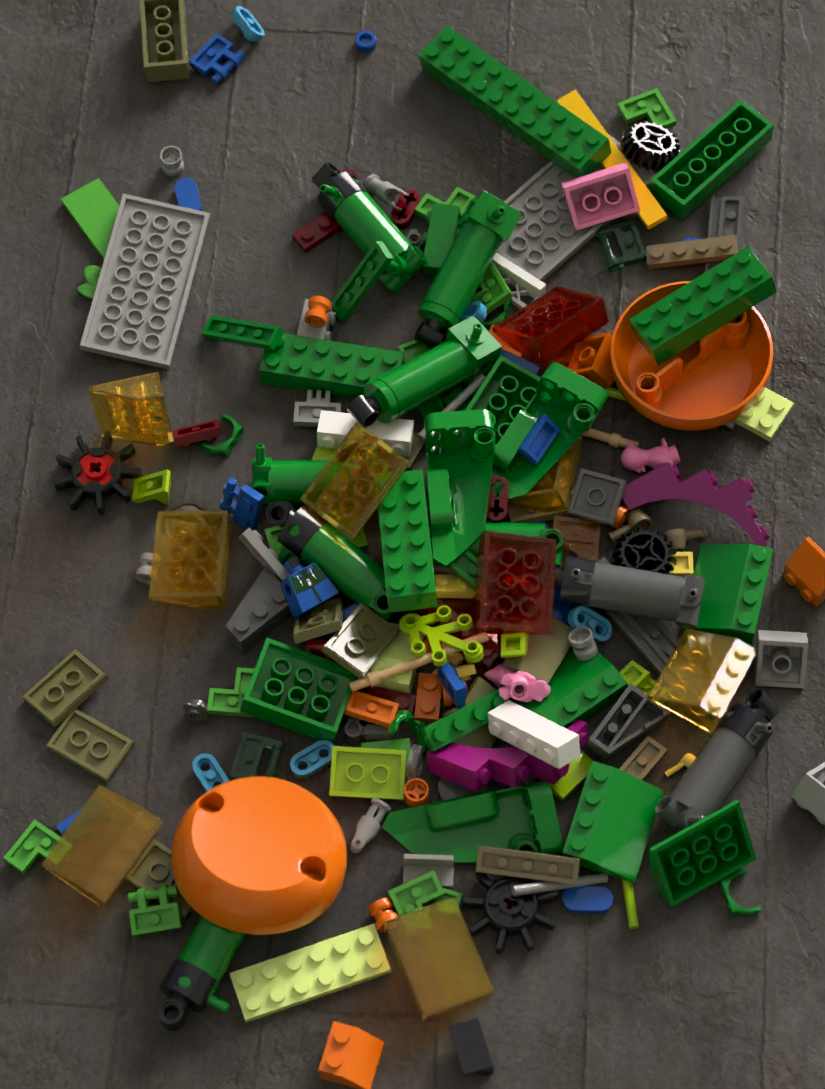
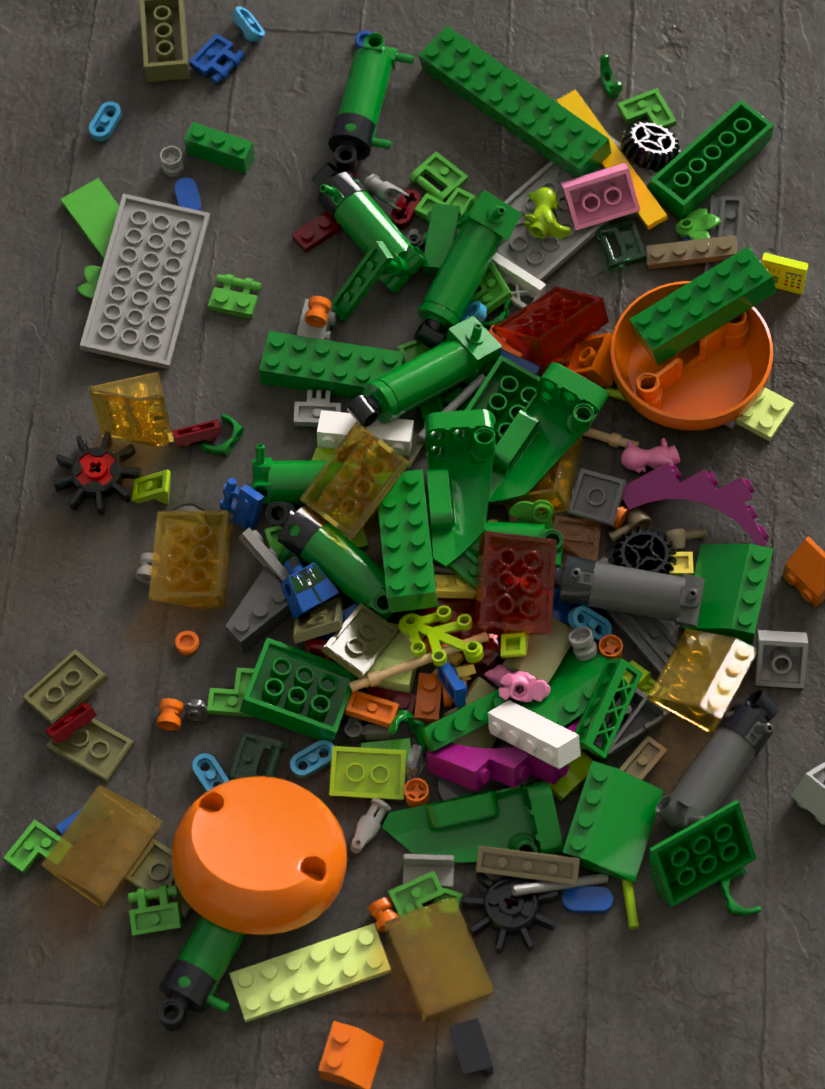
green plate [201,315,284,351] -> none
dark red beam [487,476,509,522] -> none
blue tile [517,414,561,466] -> none
light yellow hand [664,753,696,778] -> none
none -> dark red plate [45,702,97,744]
none -> dark azure plate [89,102,122,141]
none -> orange wheel [156,698,184,731]
none -> orange tile [175,631,200,656]
none -> green brick [184,122,255,174]
none -> bright green plate [208,274,262,319]
none -> green piece [328,33,414,174]
none -> bright green plate [409,152,468,202]
none -> bright green plate [509,499,554,529]
none -> lime animal [524,187,571,241]
none -> green fence [575,658,643,759]
none -> orange wheel [598,634,623,660]
none -> green cap [600,54,622,99]
none -> bright green plate [676,208,721,240]
none -> neon yellow tile [761,253,809,295]

